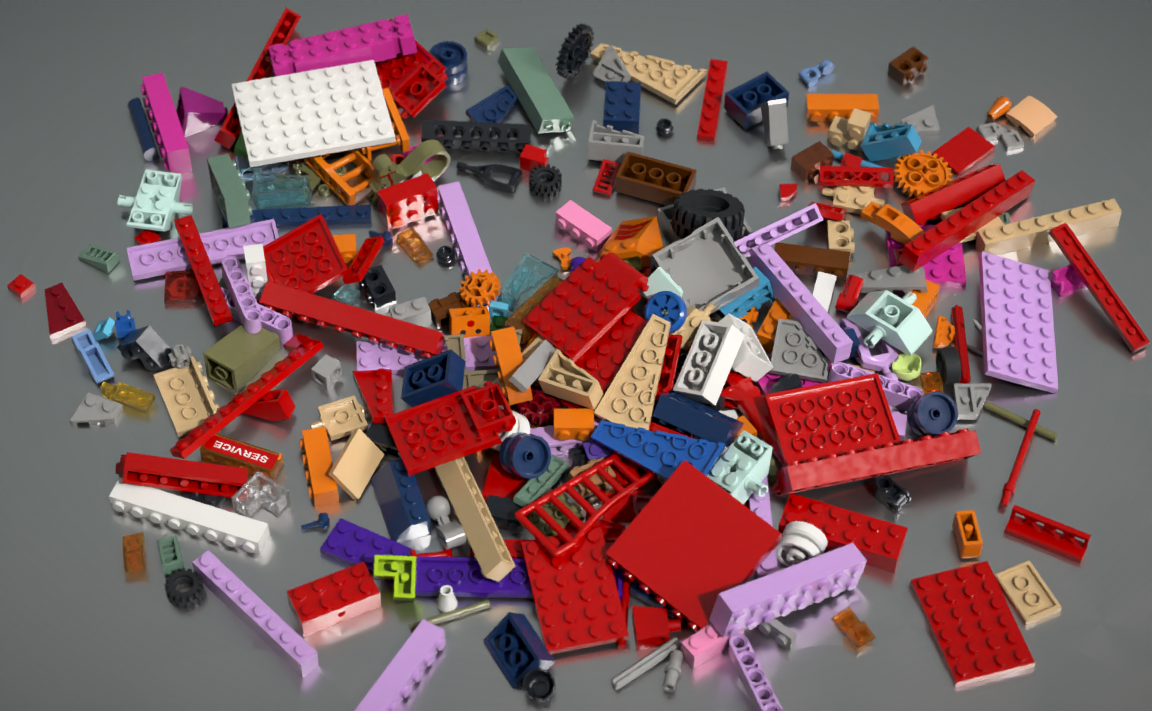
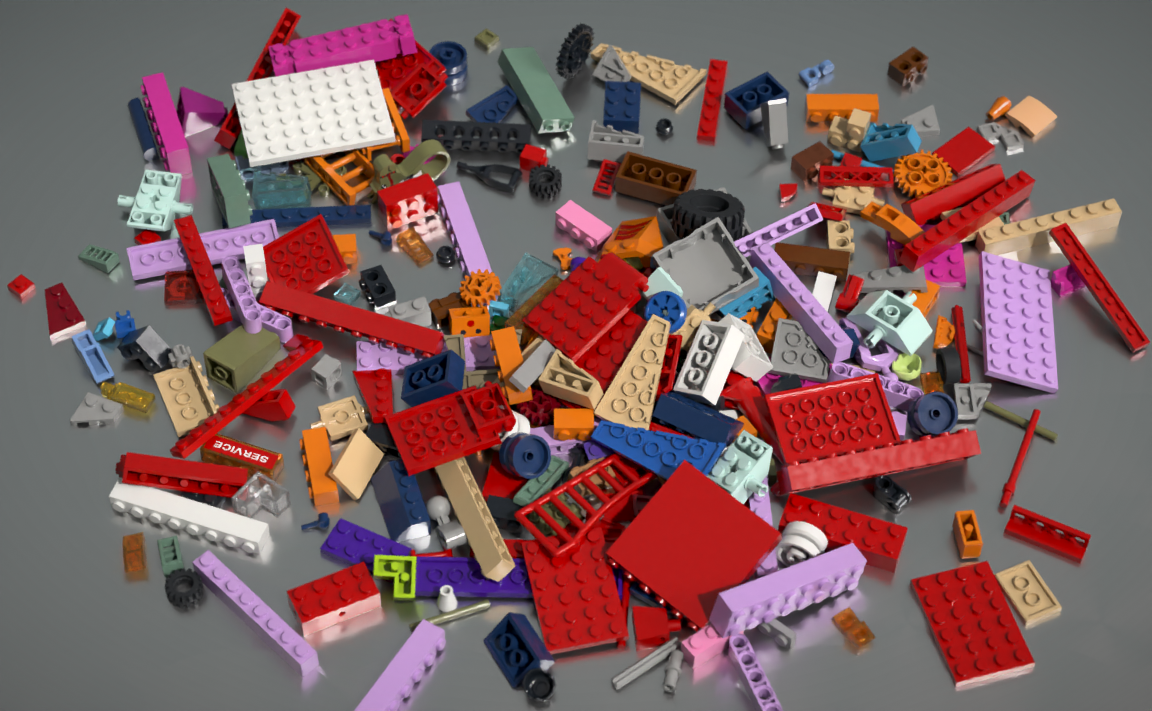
red tile [342,236,384,285] -> none

